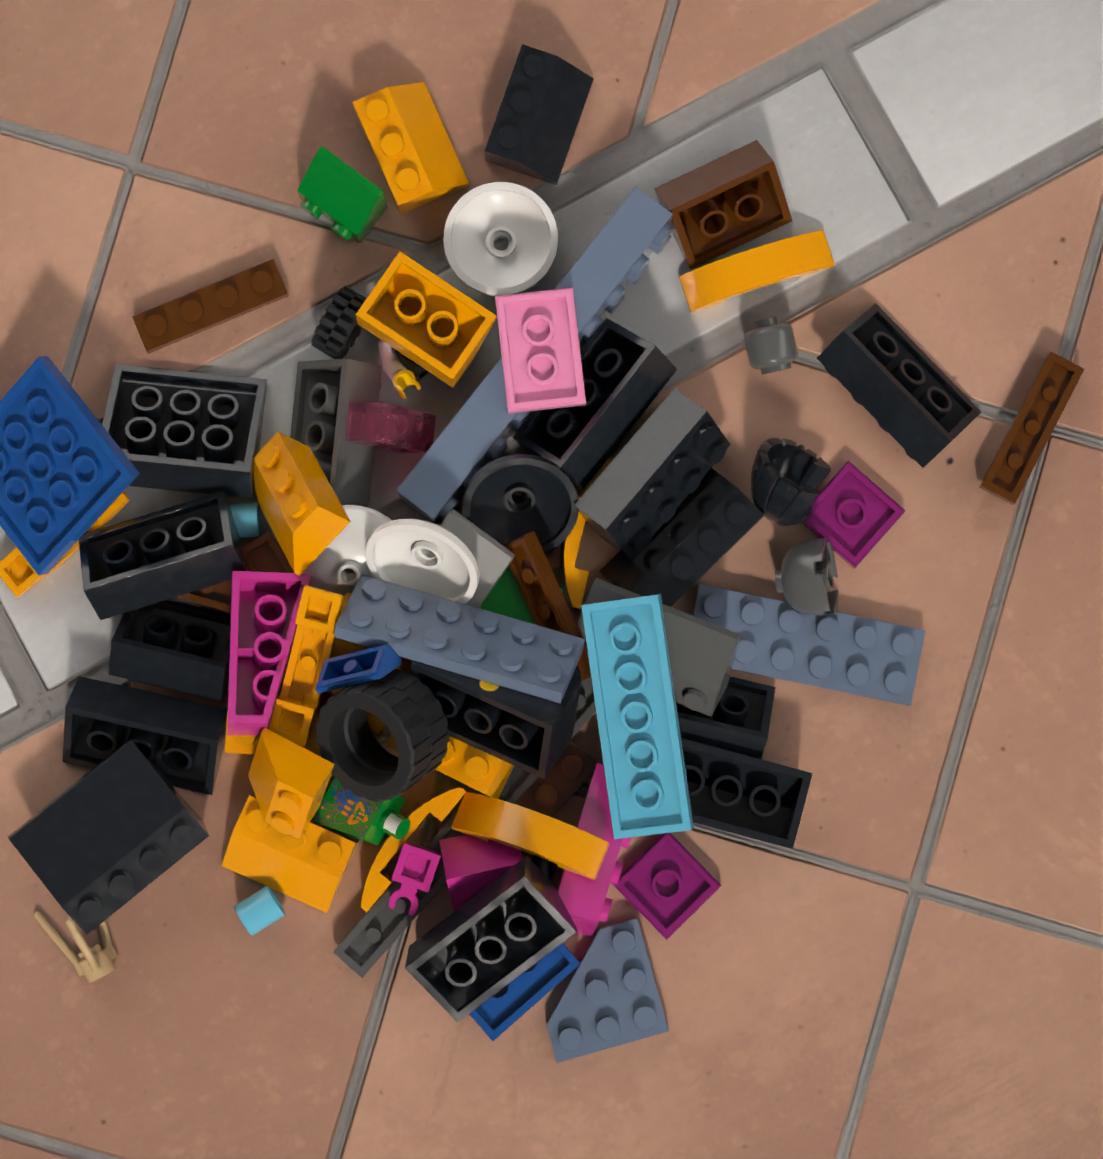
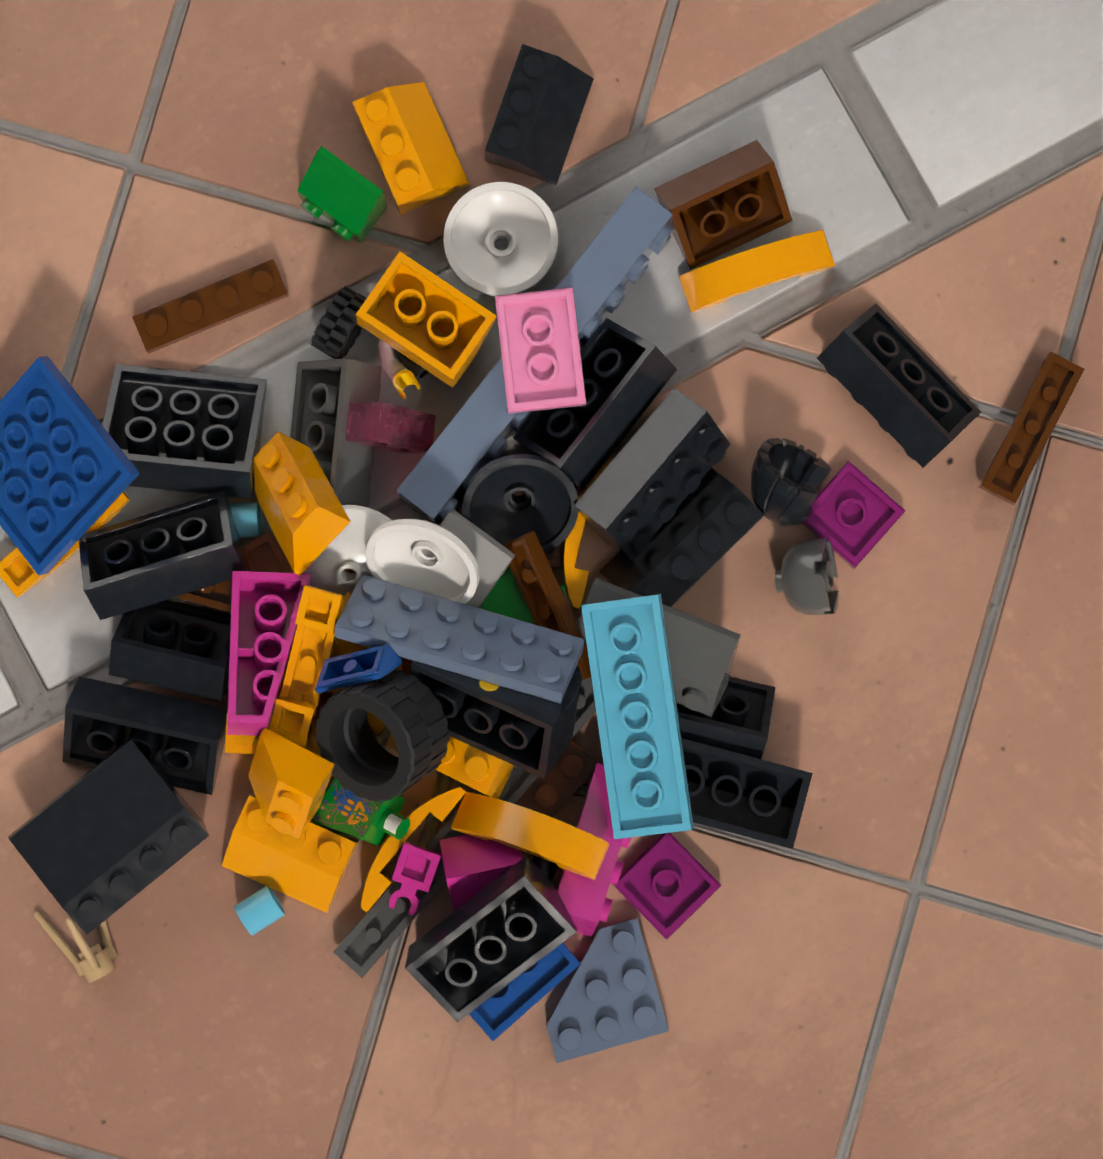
sand blue plate [693,584,926,706] -> none
dark grey head [744,316,798,375] -> none

